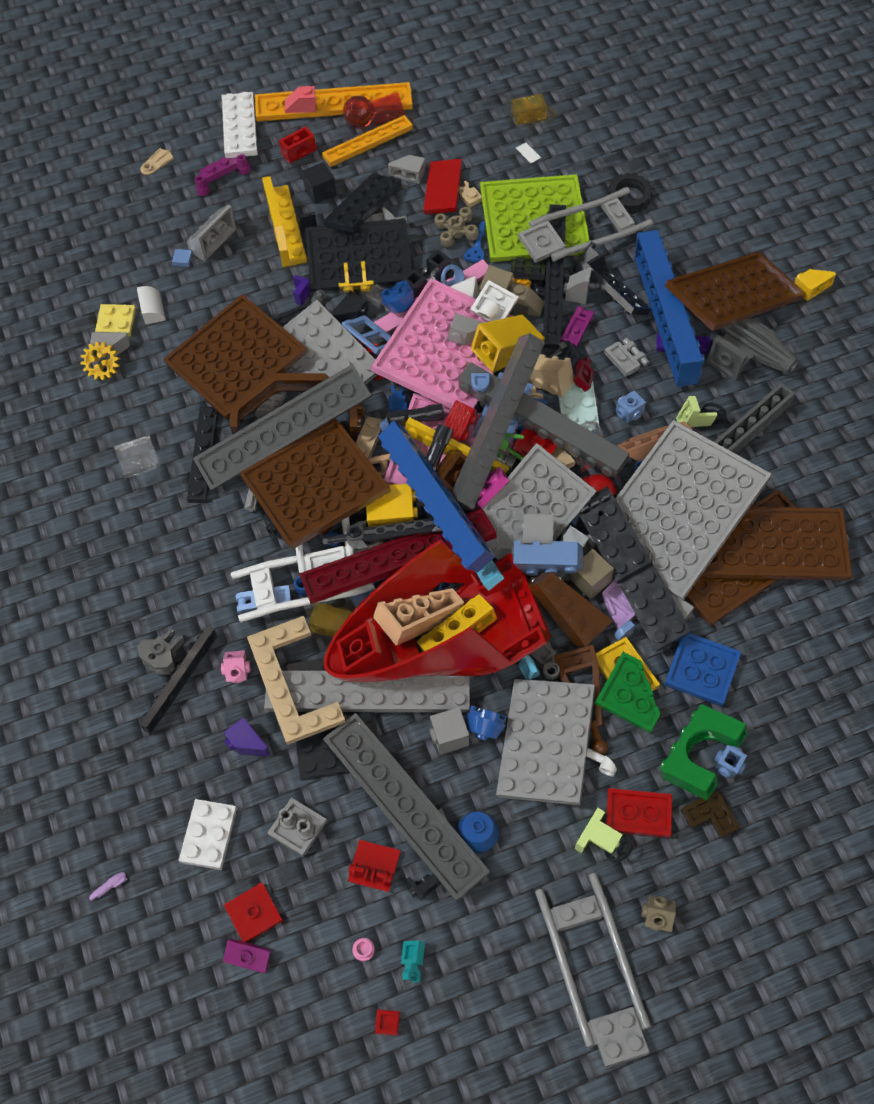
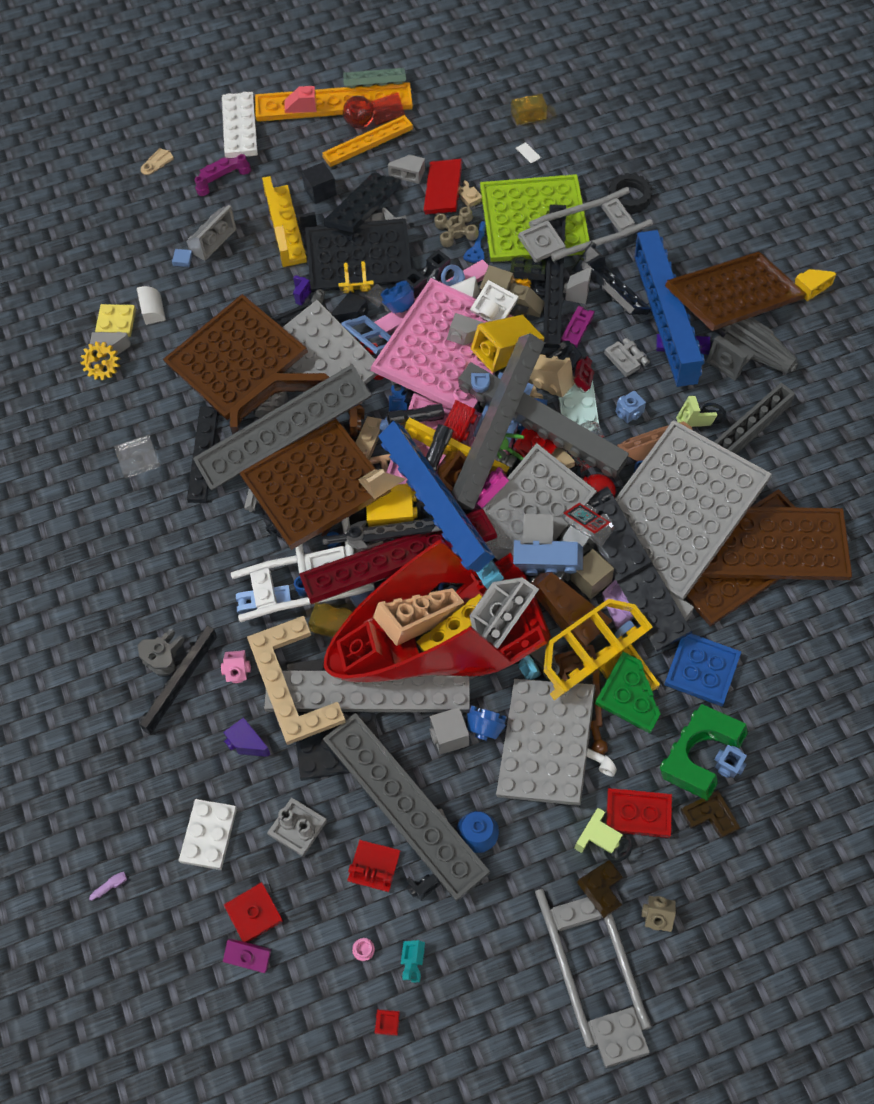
red brick [279,126,316,164] -> none
none -> sand green plate [343,68,406,88]
none -> tan slope [358,469,406,499]
none -> light grey wedge [469,577,539,649]
none -> yellow plate [544,599,653,701]
none -> clear slope [561,503,615,547]
none -> dark brown plate [577,860,623,918]

